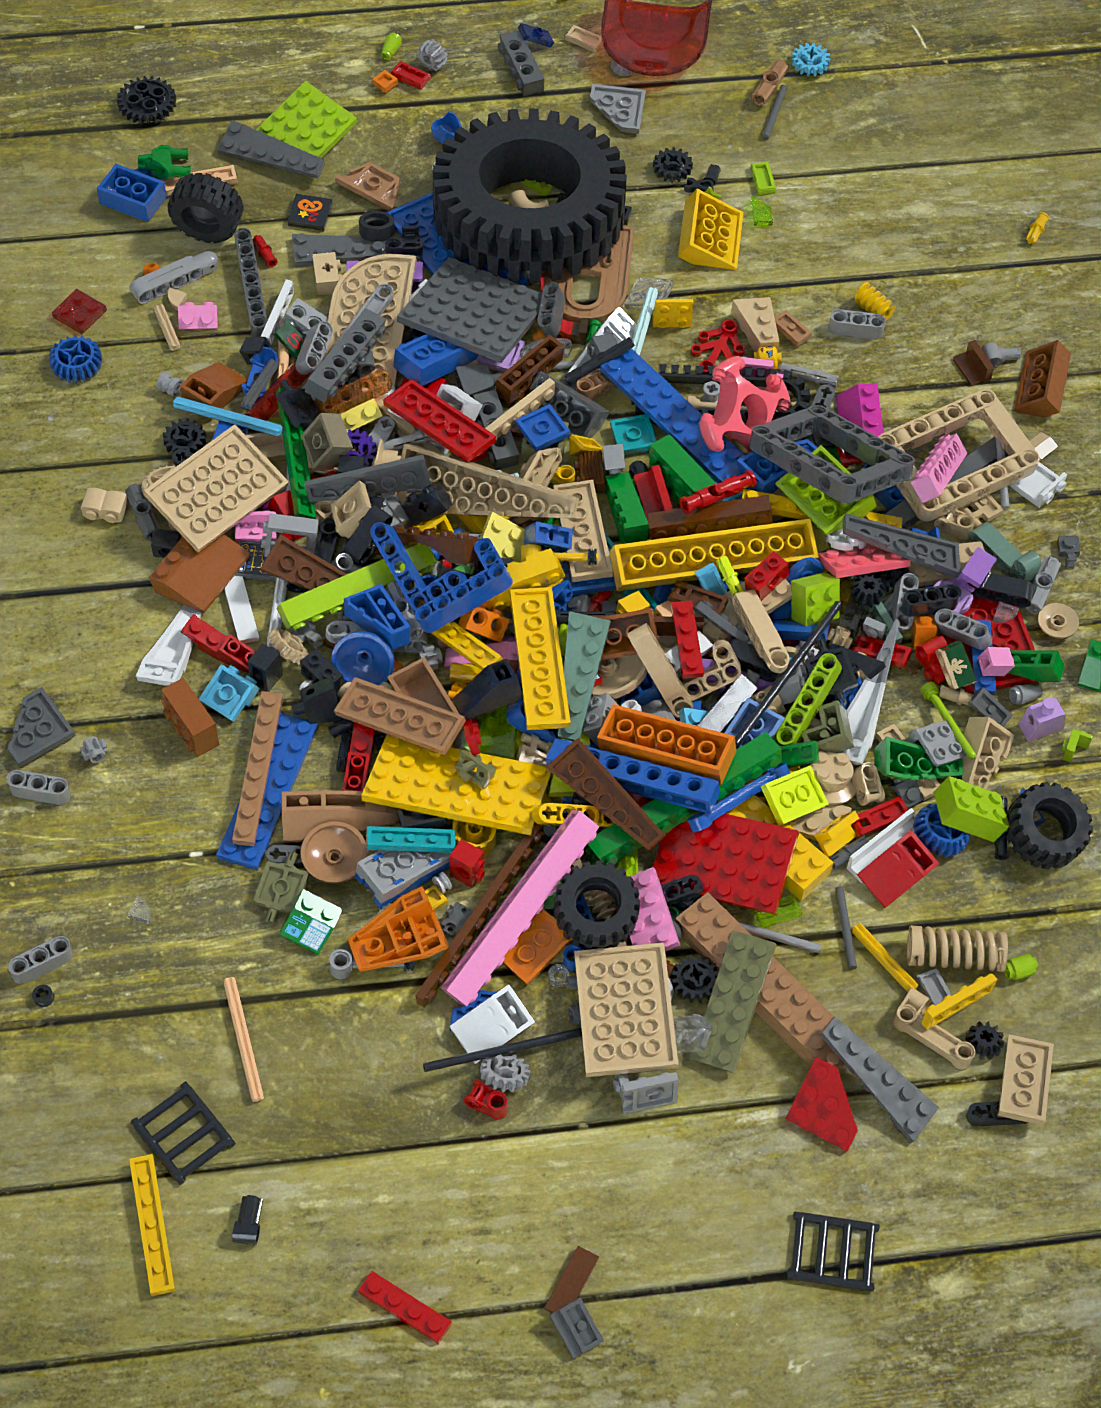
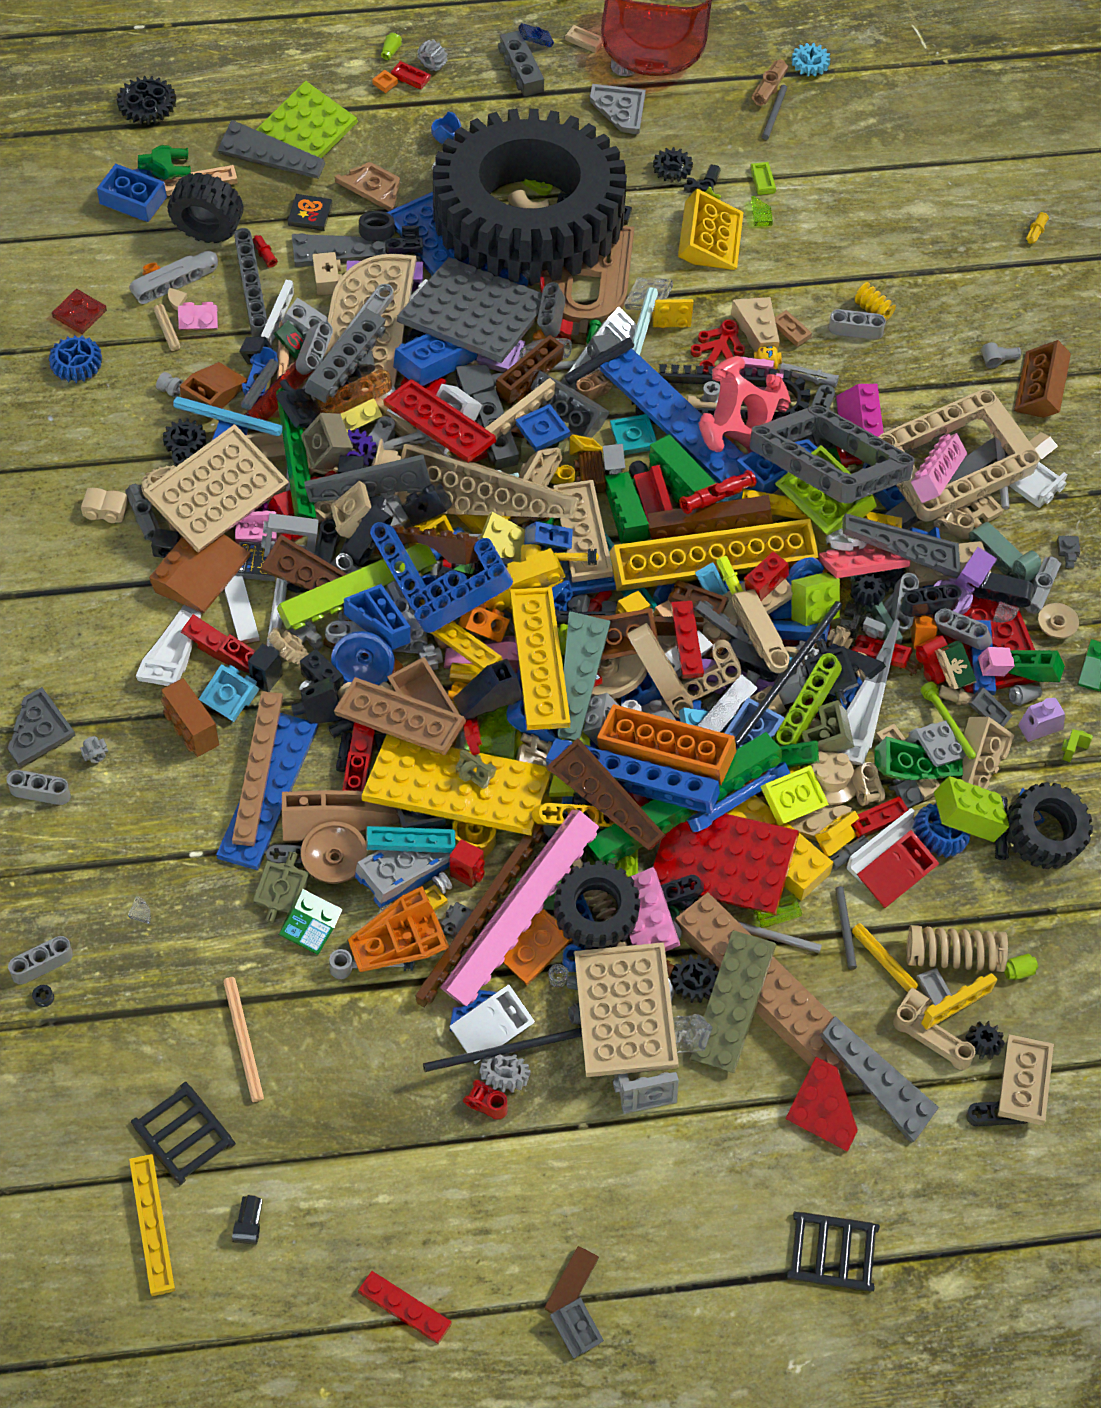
reddish brown panel [953,340,994,386] -> none

